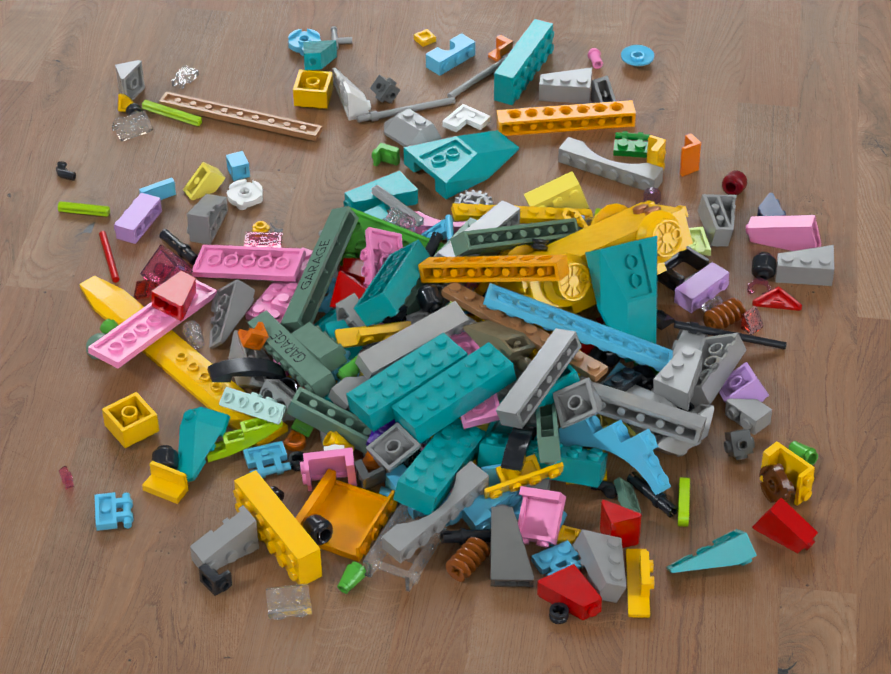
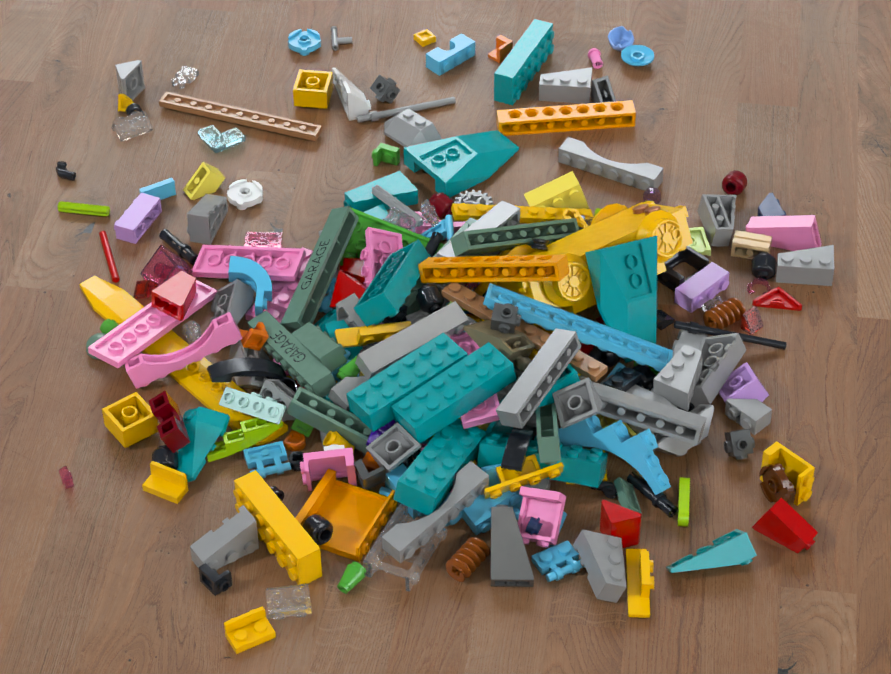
medium azure plate [94,492,134,531] -> none
lime axle [142,100,202,127] -> none
medium azure brick [226,151,250,181] -> none
yellow plate [252,221,270,237] -> none
teal slope [303,40,337,70] -> none
black pin [440,528,491,545] -> none
white plate [443,104,491,132] -> none
light grey bar [447,53,509,98] -> none
red slope [537,564,602,620] -> none
black bush [549,602,569,624] -> none
yellow tile [556,525,581,545] -> none
green plate [613,131,650,158] -> none
yellow bracket [647,135,666,171] -> none
orange panel [680,133,701,177] -> none
bright green cone [788,441,818,466] -> none
none -> bright pink arch [124,312,242,389]
none -> dark red arch [149,391,190,453]
none -> clear light blue plate [198,124,245,154]
none -> yellow bracket [224,606,276,654]
none -> medium azure arch [228,256,272,316]
none -> clear plate [421,199,439,227]
none -> dark red head [428,192,454,219]
none -> dark grey brick [491,303,521,333]
none -> dark blue plate [525,517,542,535]
none -> light blue hair [608,26,635,51]
none -> tan brick [731,230,772,260]

